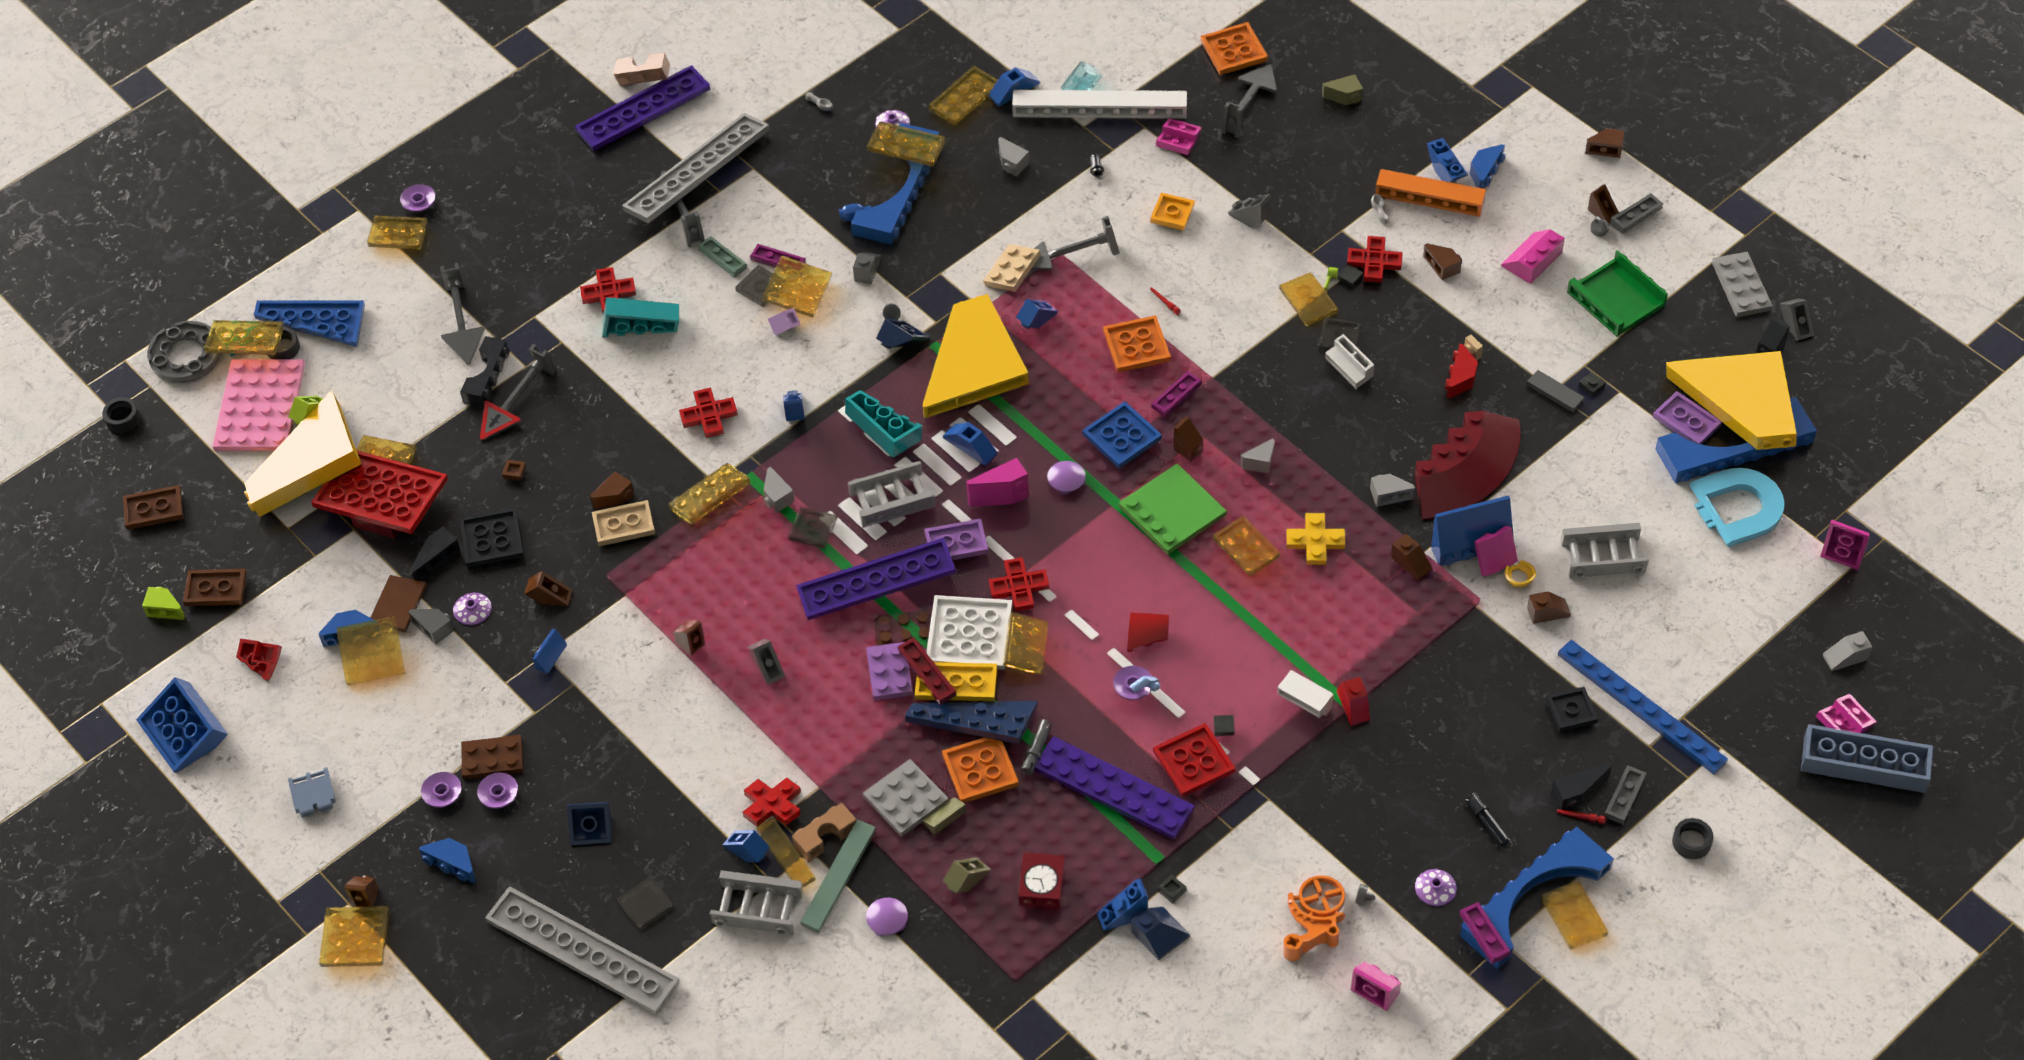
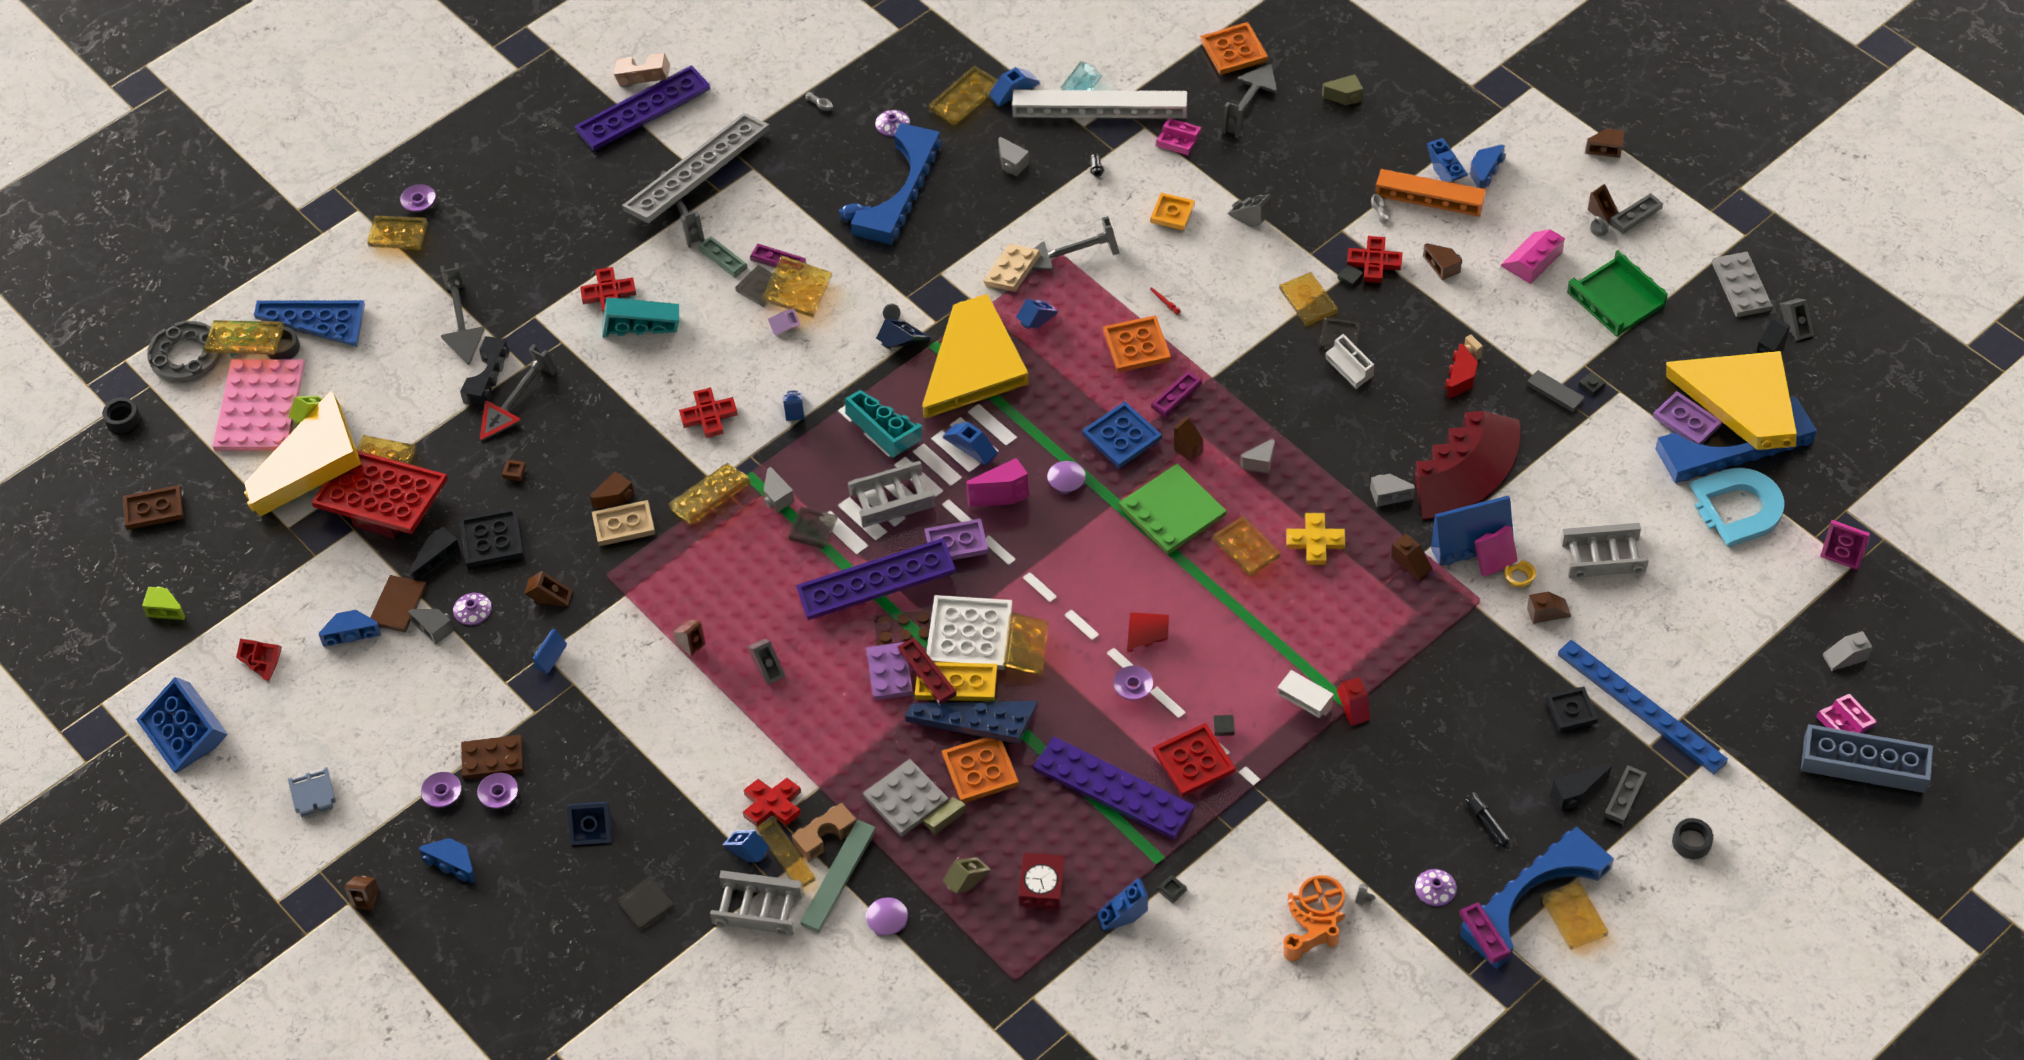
reddish brown plate [183,569,247,606] -> none
clear yellow plate [319,906,390,967] -> none
clear yellow plate [336,616,406,685] -> none
light grey plate [485,886,680,1015] -> none
dark grey slope [853,252,881,284] -> none
clear yellow plate [867,121,946,166] -> none
red plate [988,557,1050,612] -> none
dark grey pin [1021,720,1052,775] -> none
light blue arm [1130,676,1161,693] -> none
dark blue slope [1131,906,1190,961] -> none
lime hand [1323,267,1338,291] -> none
dark pink slope [1351,962,1402,1011] -> none
red piece [1557,809,1606,824] -> none

